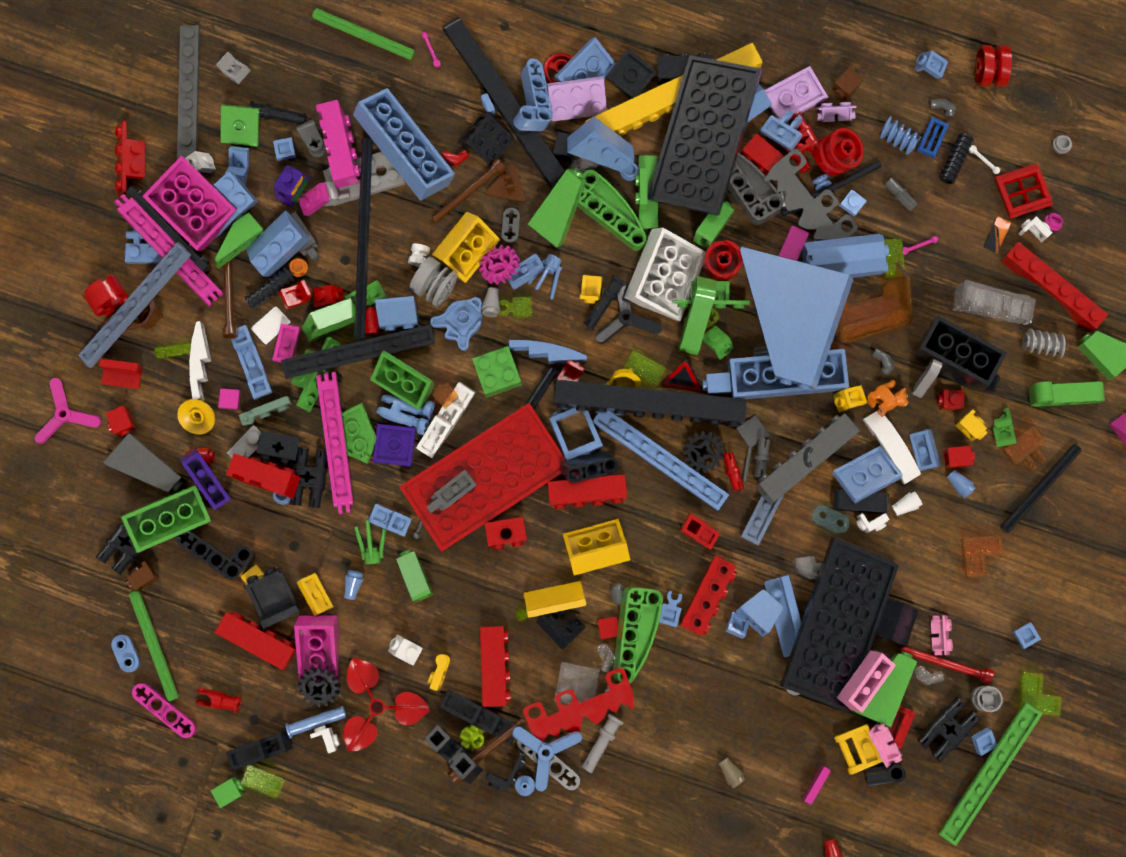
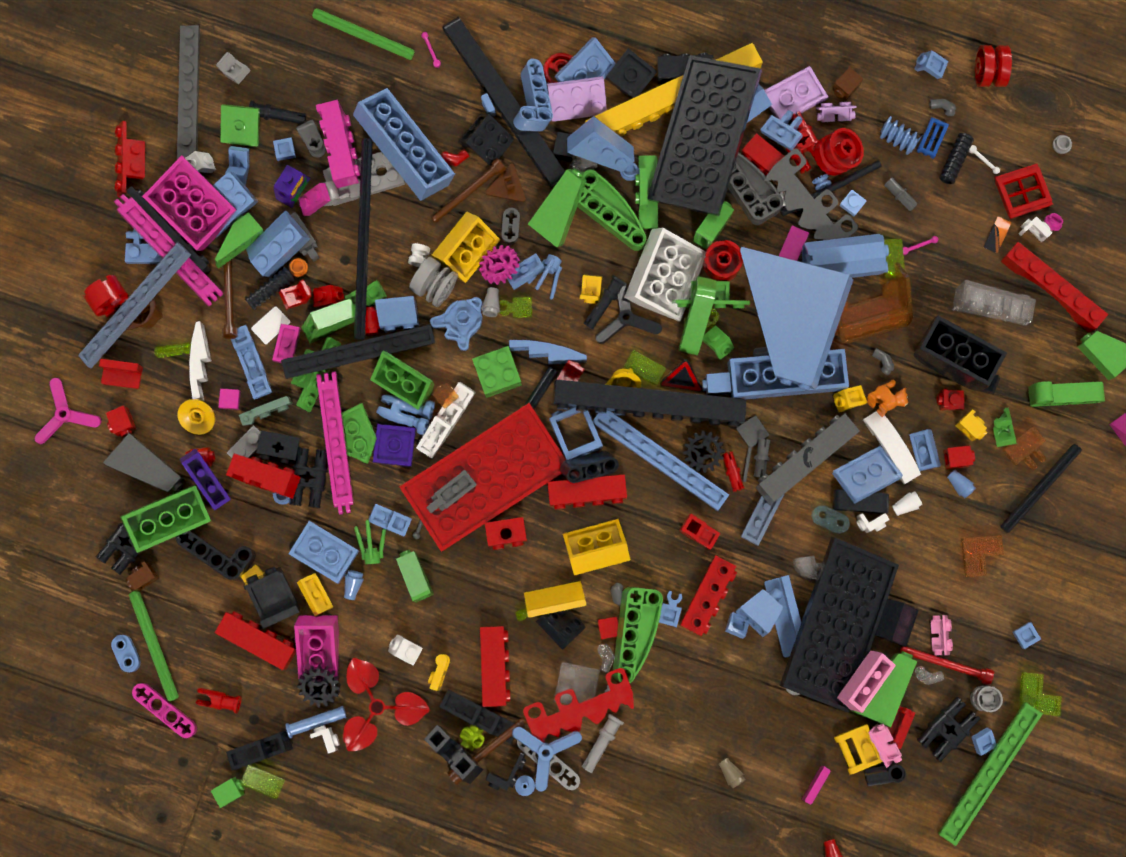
light grey beam [912,359,943,398] -> none
light grey piece [1021,329,1066,358] -> none
none -> medium blue plate [289,521,359,584]

